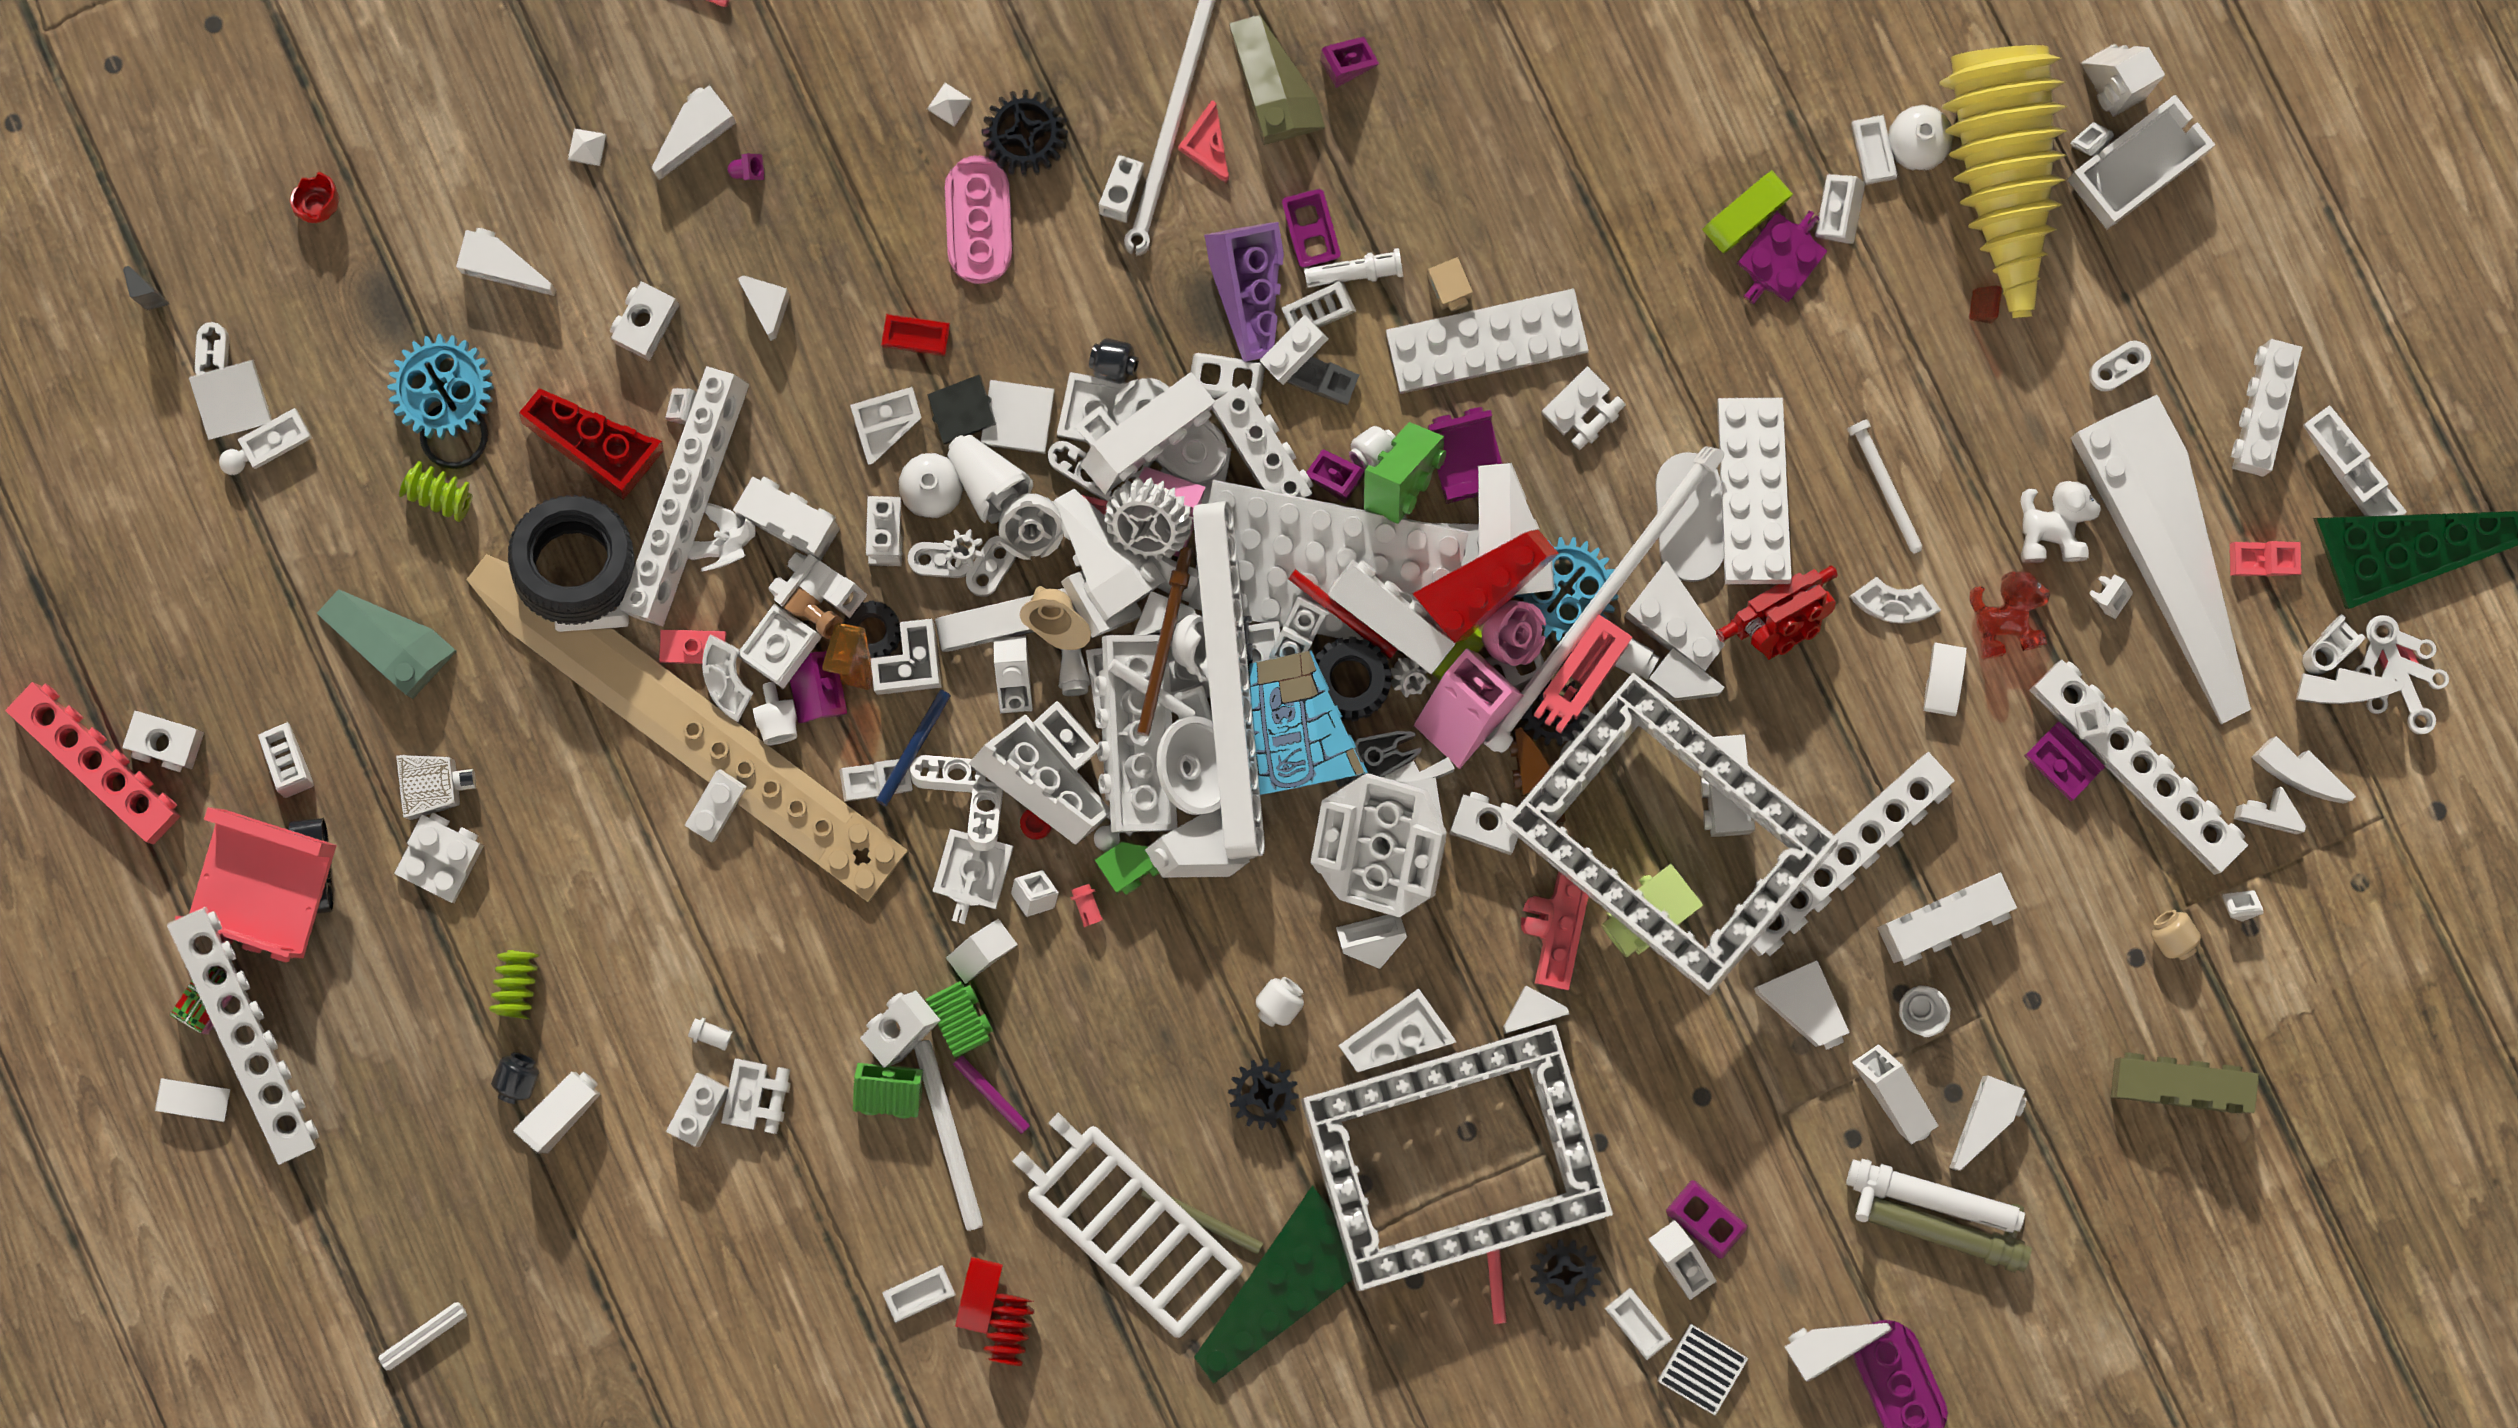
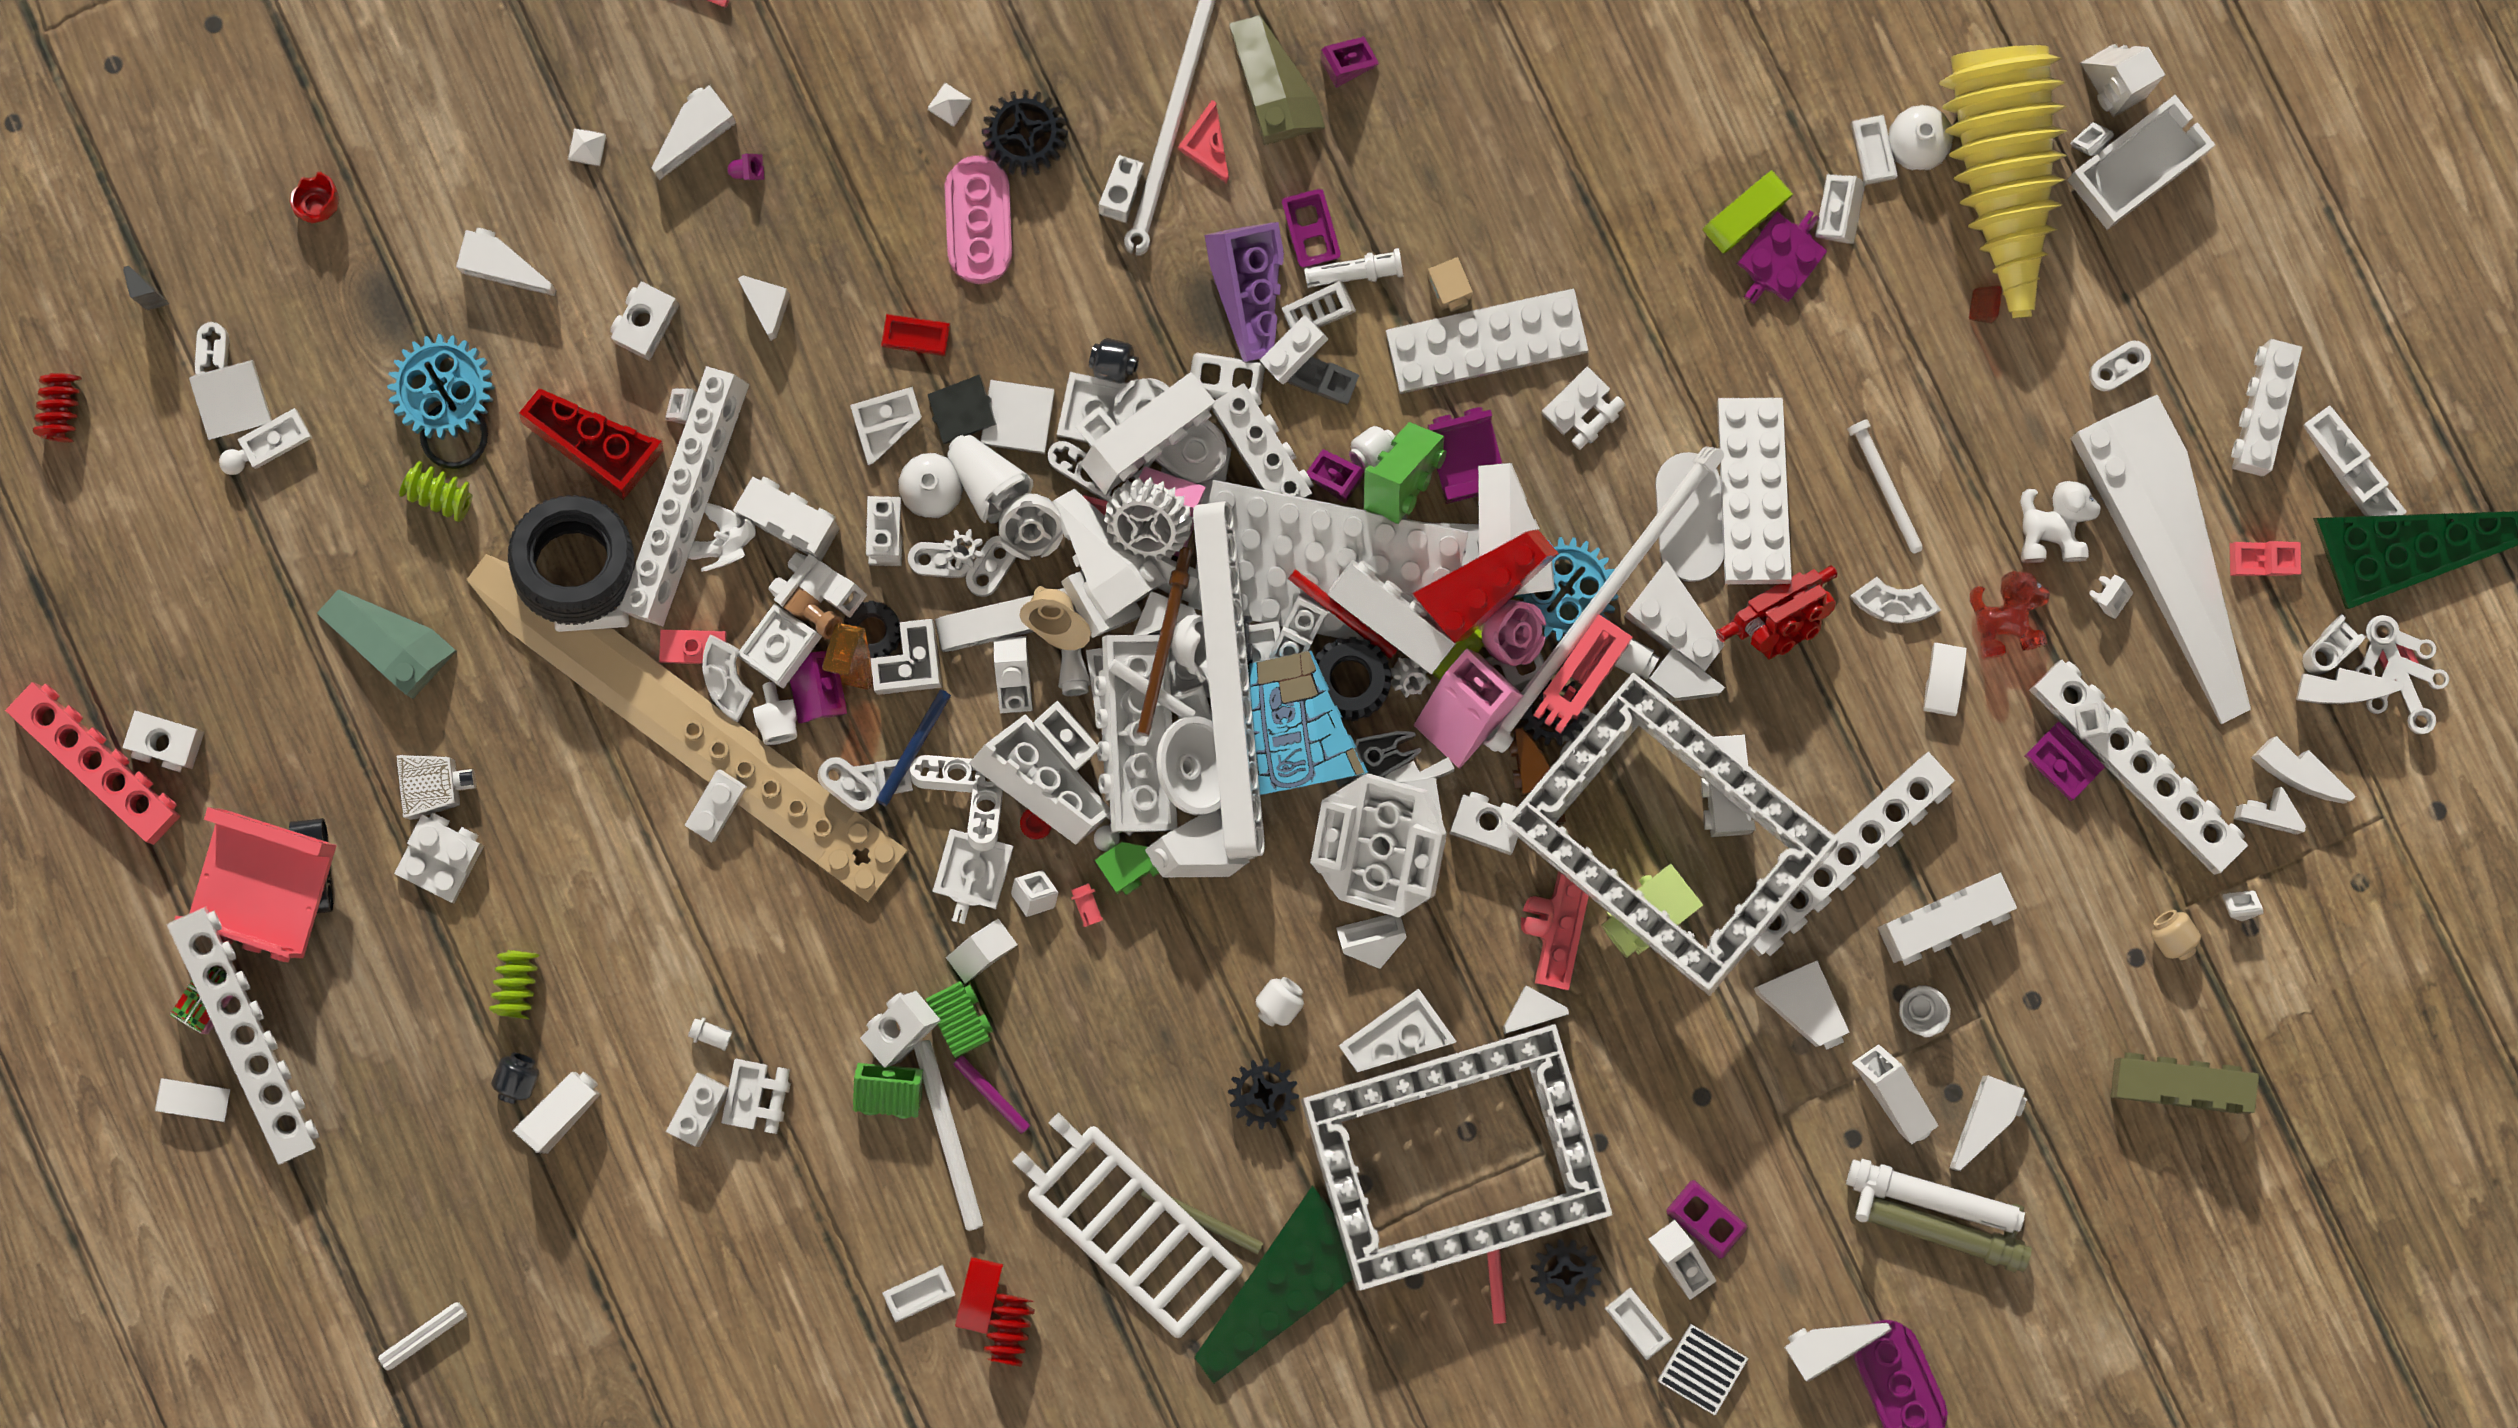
white slope [258,722,314,798] -> none
none -> red piece [33,373,82,443]
none -> white plate [818,757,878,812]

